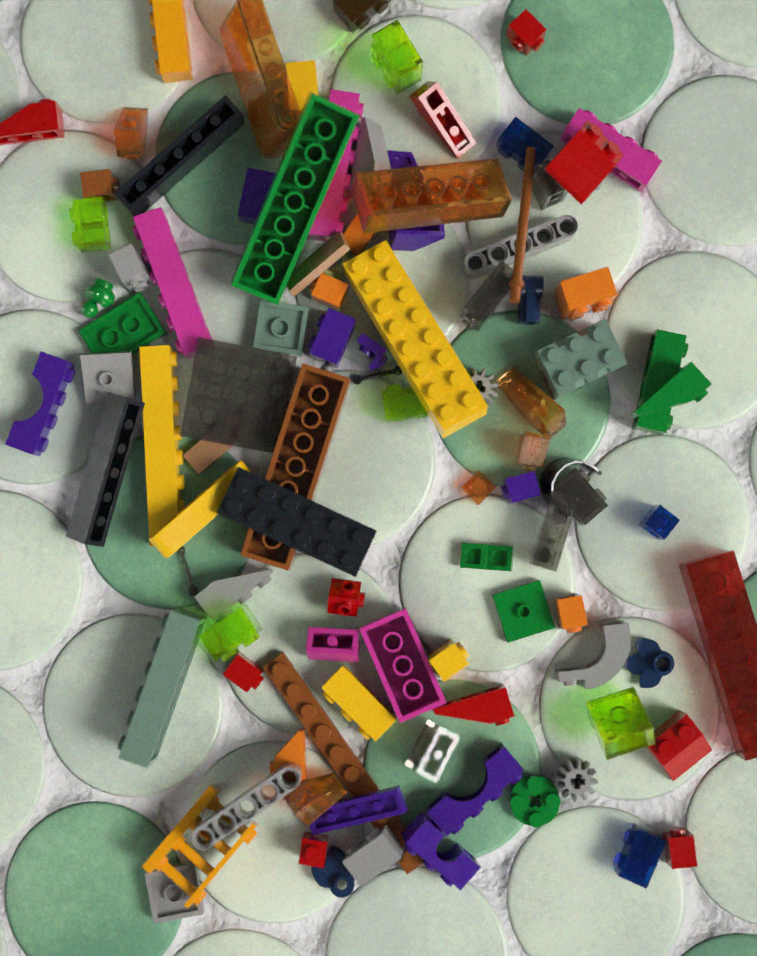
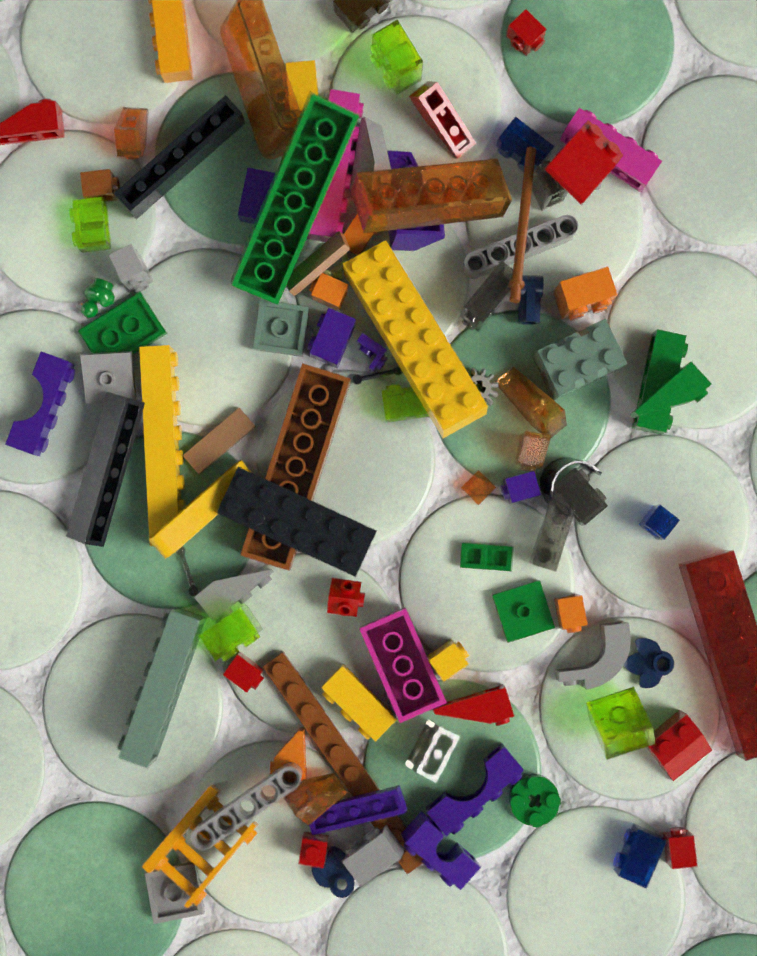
dark pink brick [132,207,216,359] -> none
clear smoke plate [180,337,297,453] -> none
dark pink brick [306,627,361,663] -> none
light grey gear [554,757,598,802] -> none

